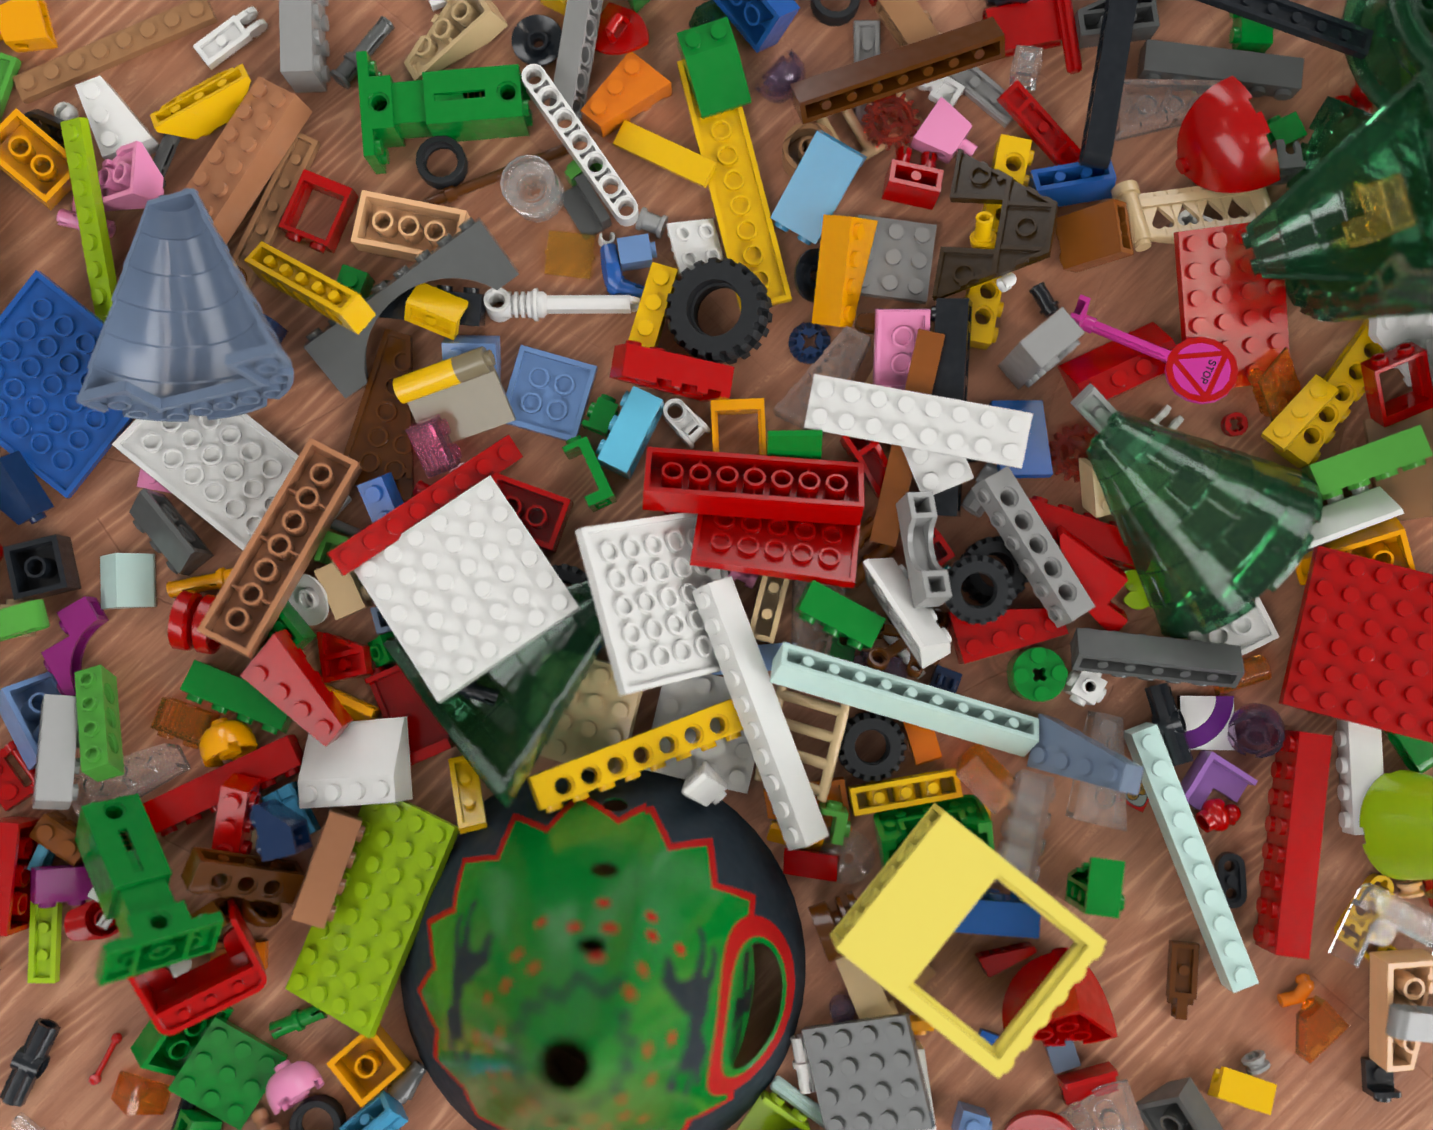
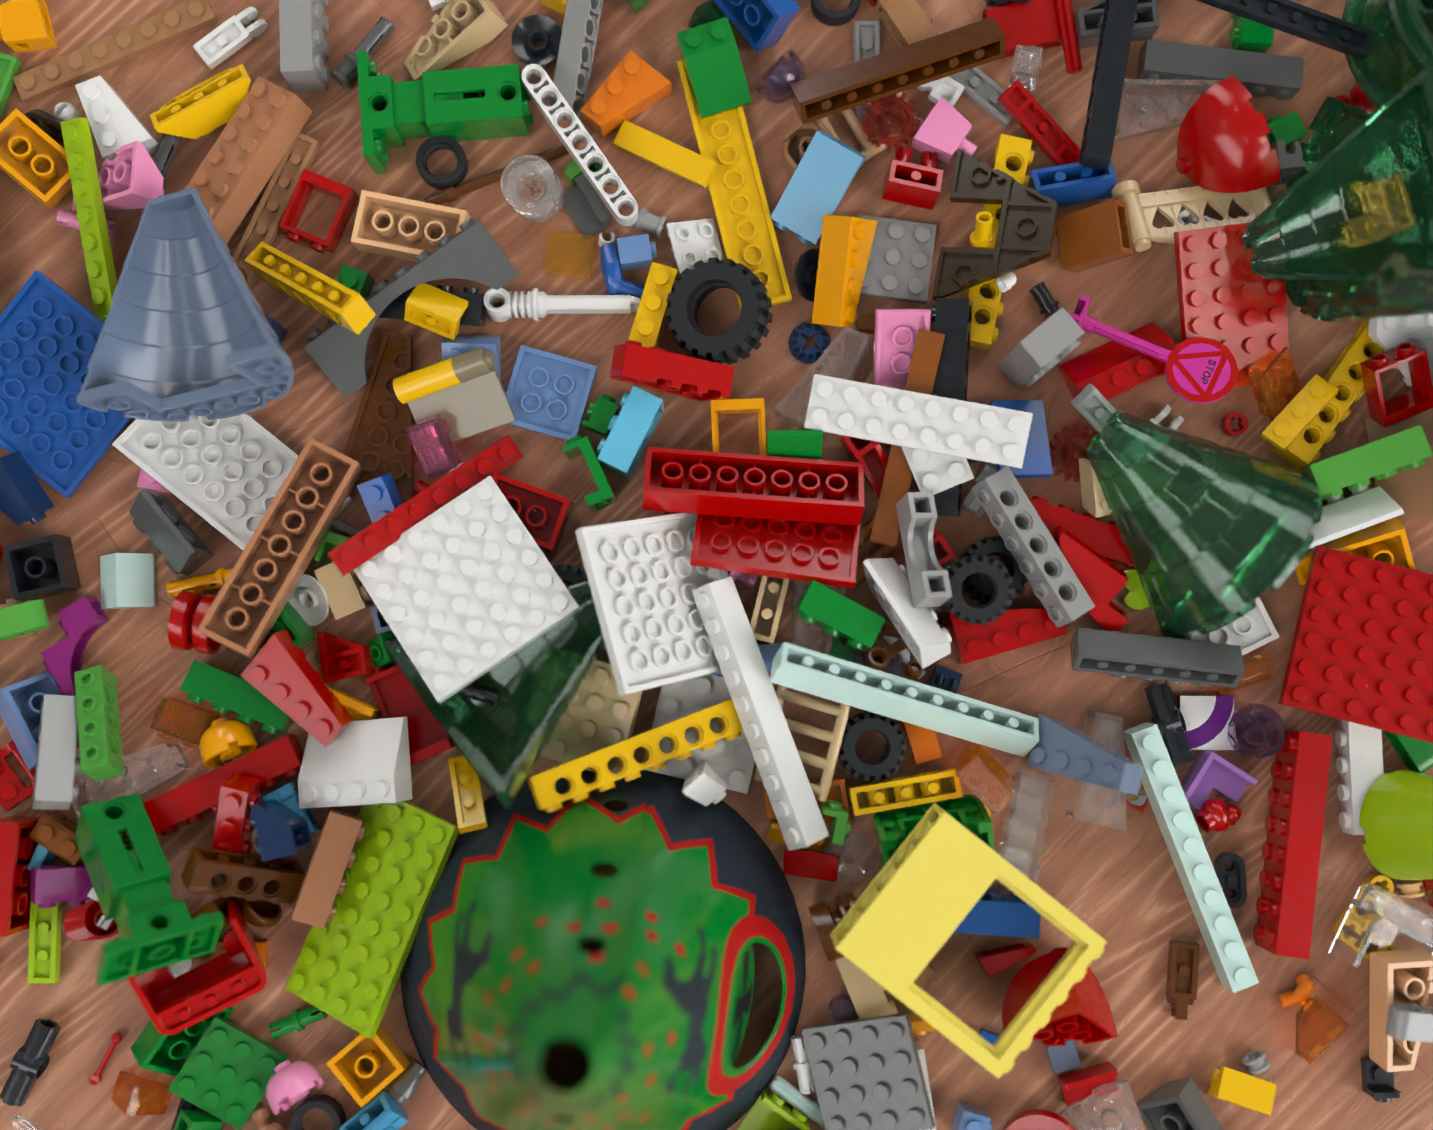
red shield [595,2,649,55] -> none
white piece [663,398,711,449] -> none
green brick [1007,647,1068,702] -> none
white brick [1063,670,1107,707] -> none
green wedge [1065,857,1125,919] -> none

